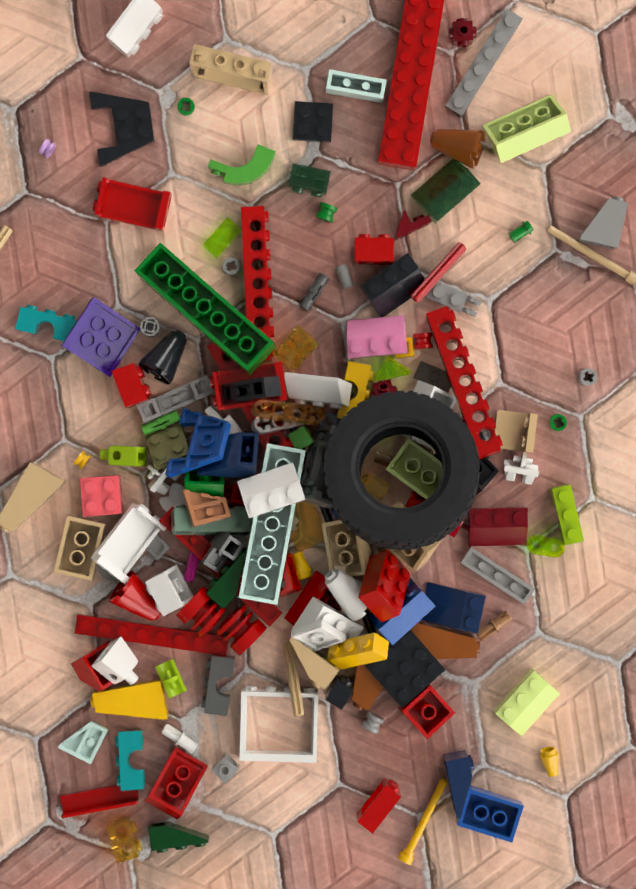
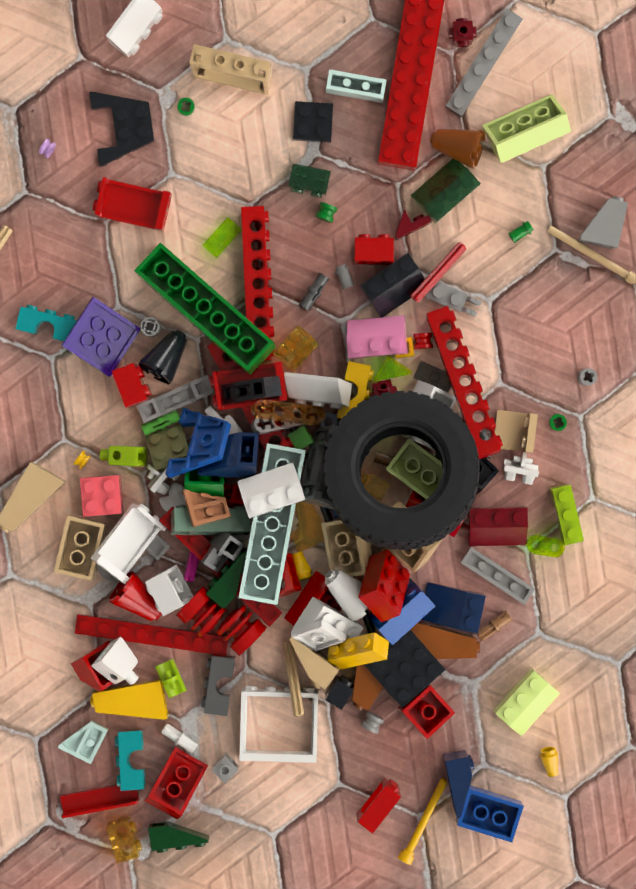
bright green arch [208,144,276,186] -> none
light grey bush [223,257,240,275] -> none

